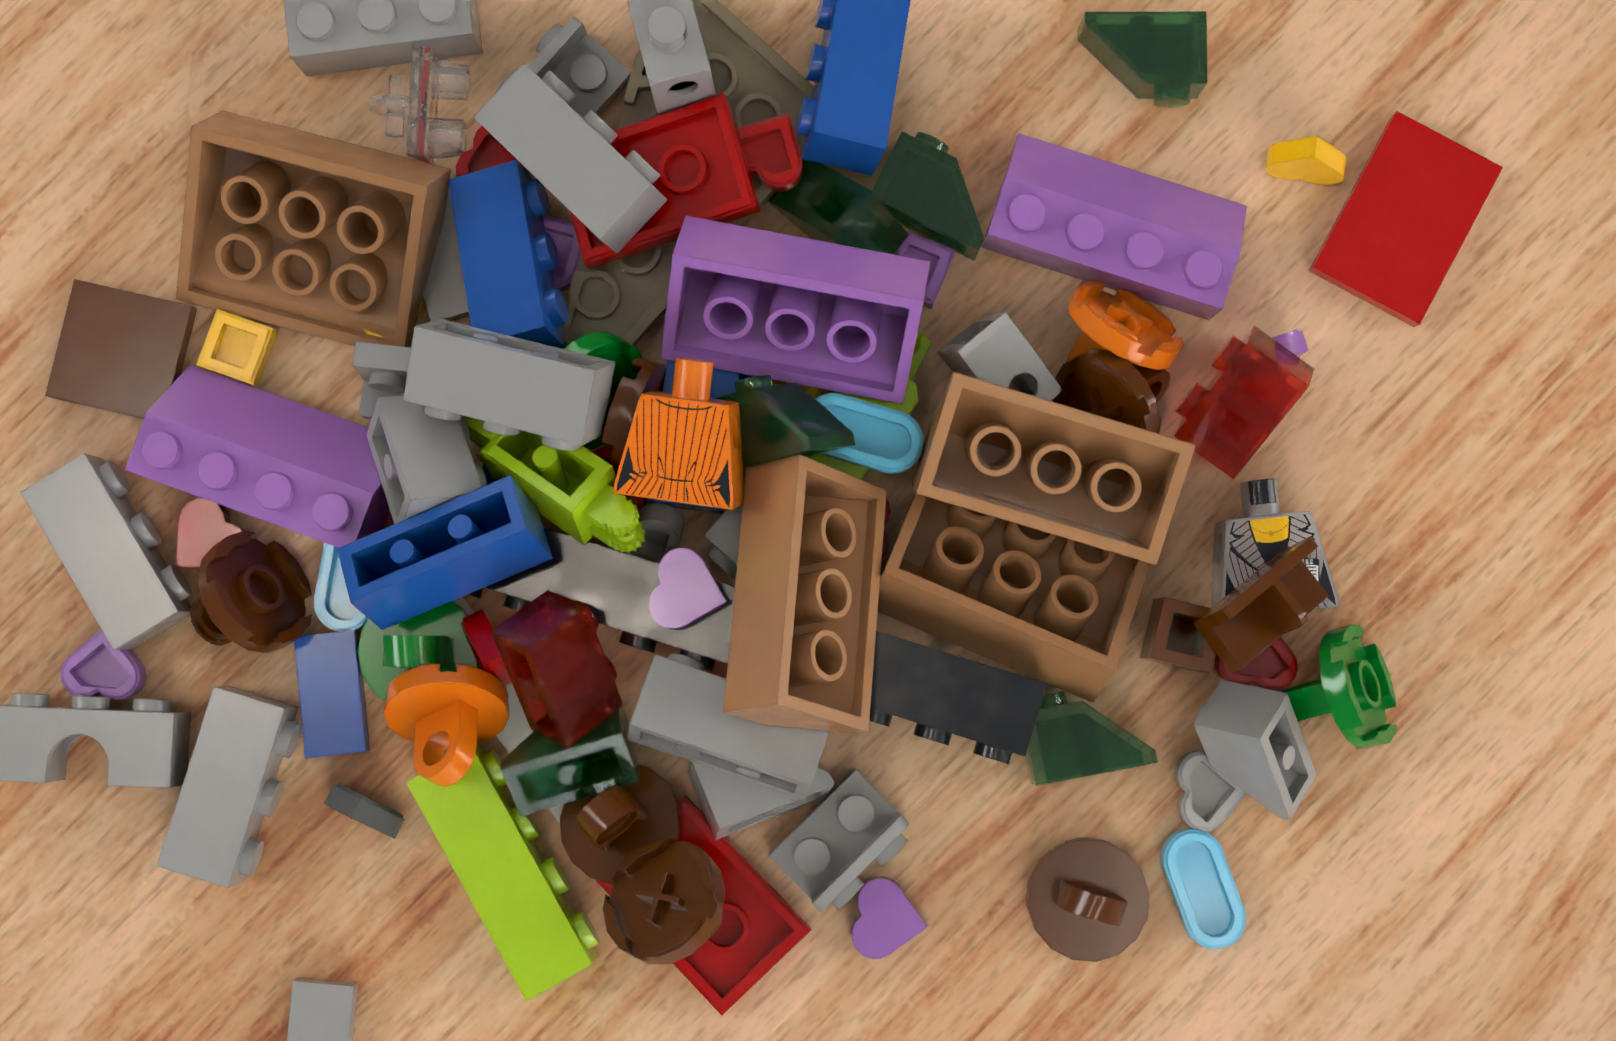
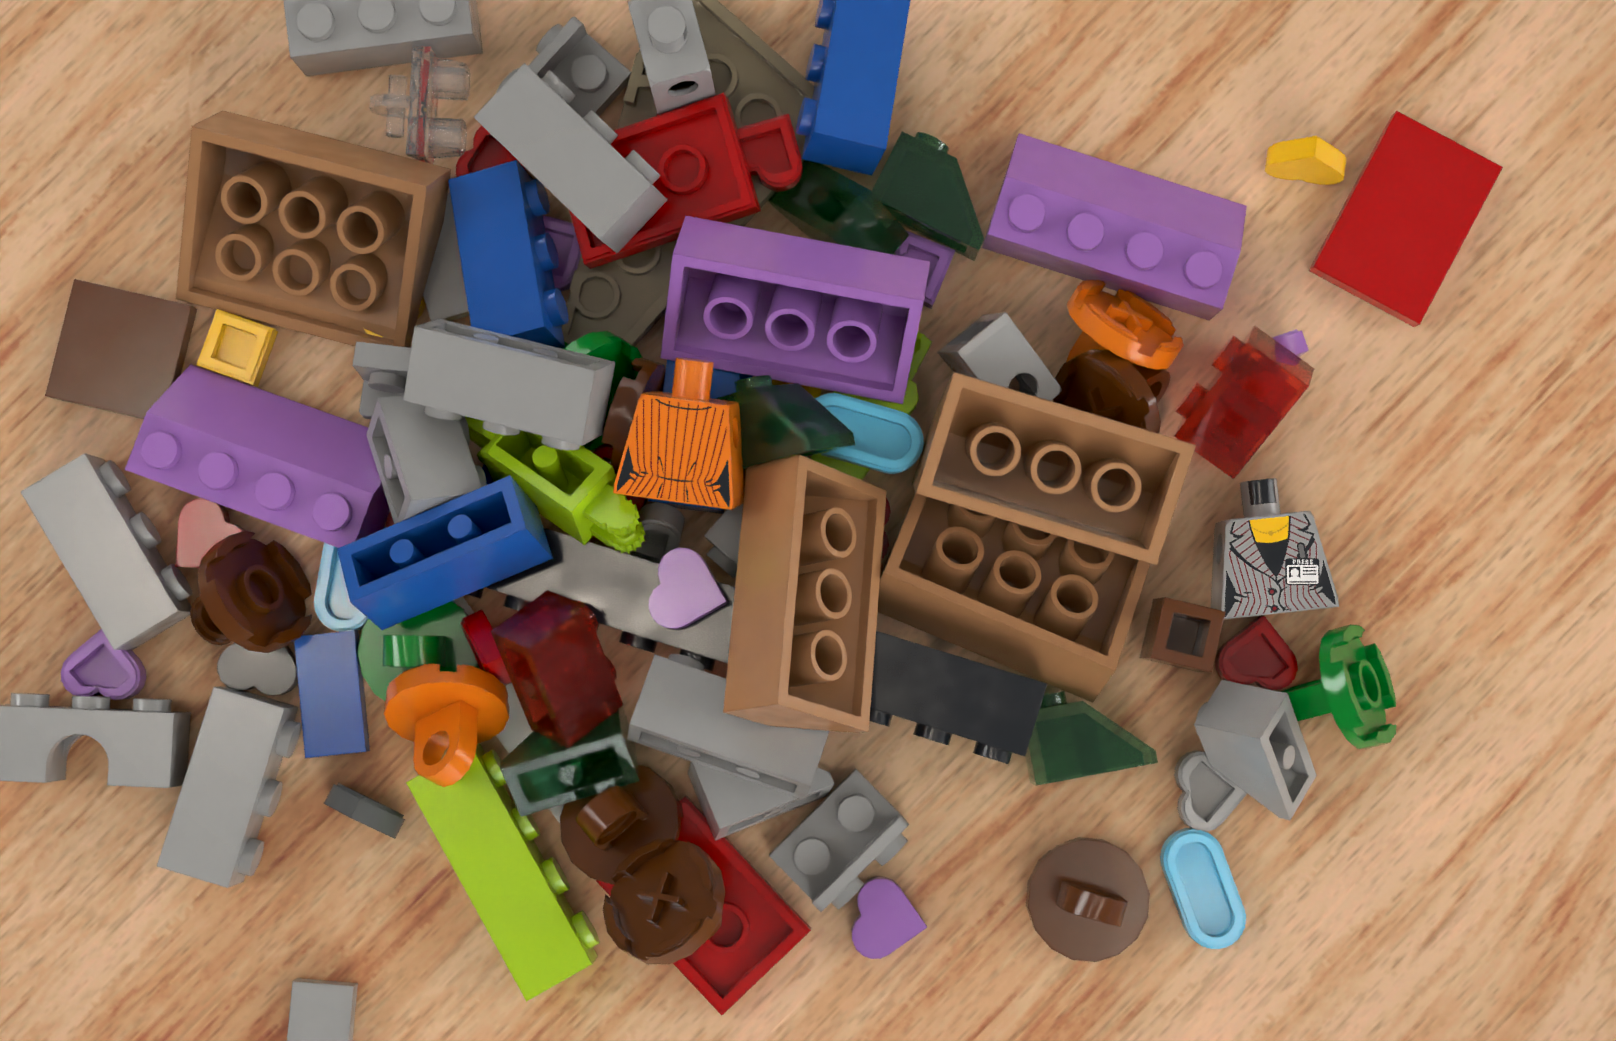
clear green slope [1077,11,1207,107] -> none
reddish brown panel [1193,536,1329,673] -> none
none -> tile [217,643,298,695]

